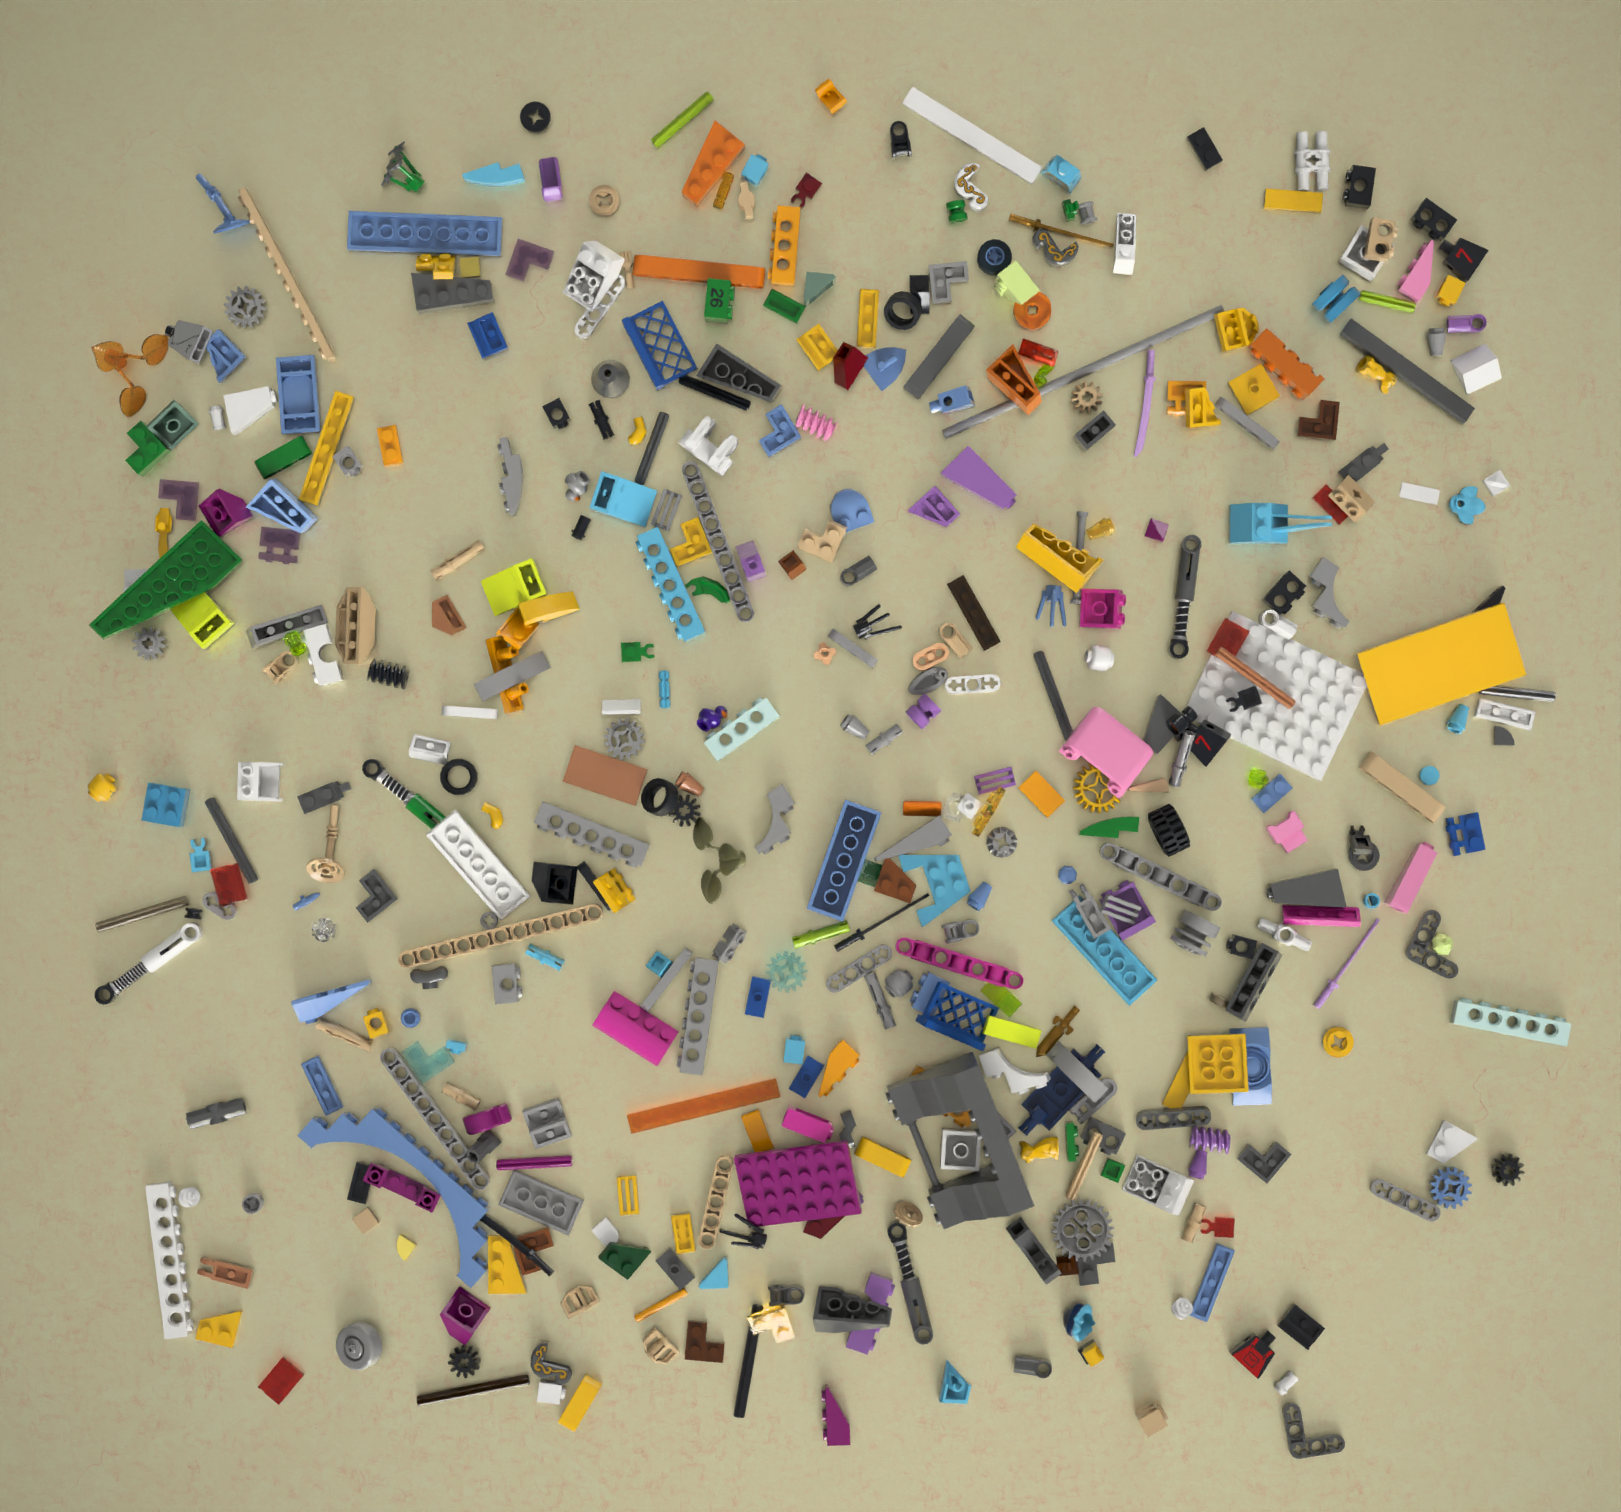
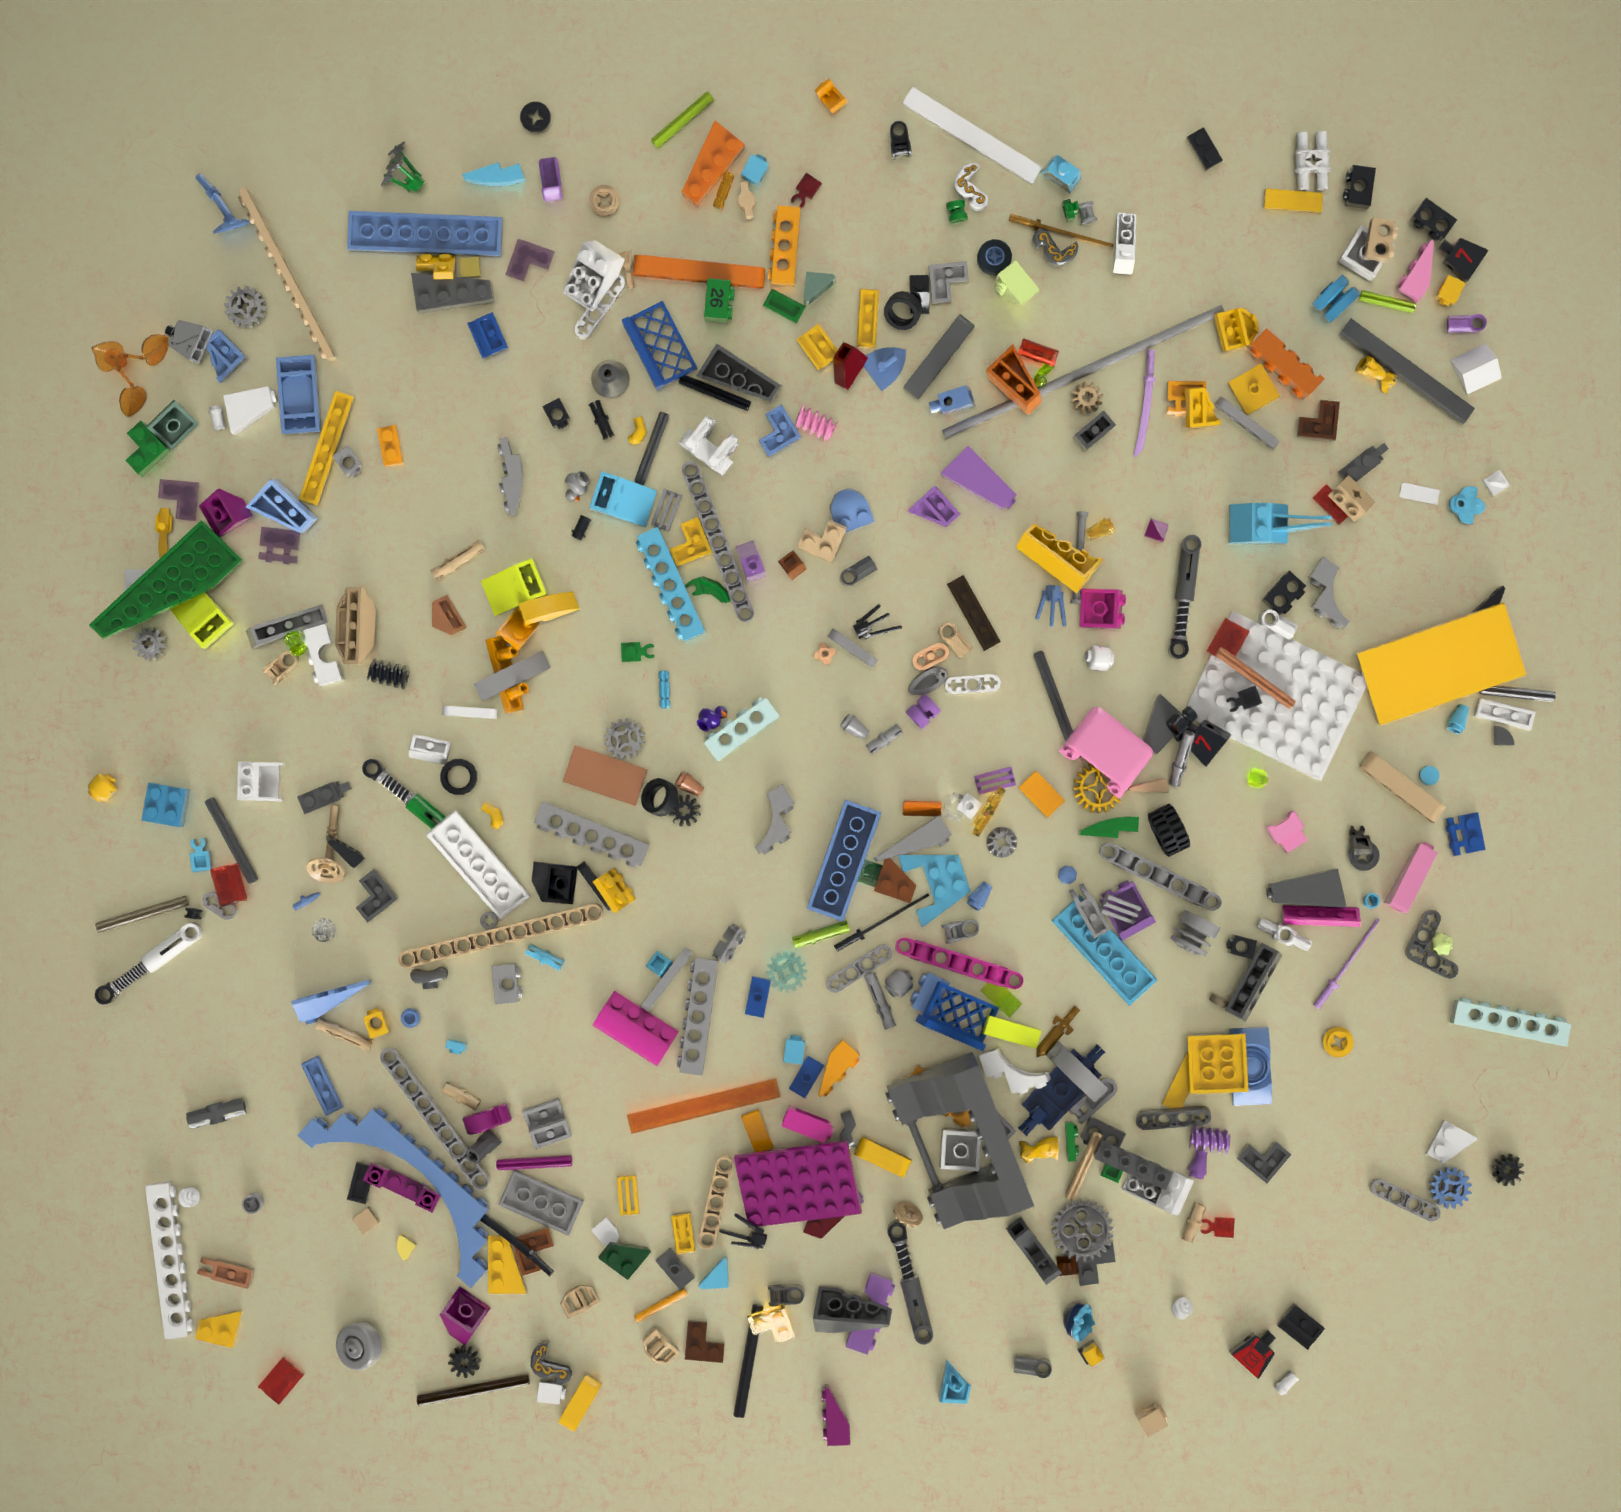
green beam [254,436,312,479] -> none
clear light blue plate [401,1041,455,1084] -> none
white slope [602,699,641,715] -> none
olive plant [693,817,746,904] -> none
orange plate [1013,292,1052,330] -> none
medium blue tile [1190,1243,1235,1322] -> none
medium blue plate [1251,774,1293,813] -> none
dark grey beam [1282,1402,1345,1459] -> none
light grey cone [1427,328,1446,356] -> none
none -> black slope [326,835,365,868]
none -> dark grey brick [1094,1140,1174,1190]

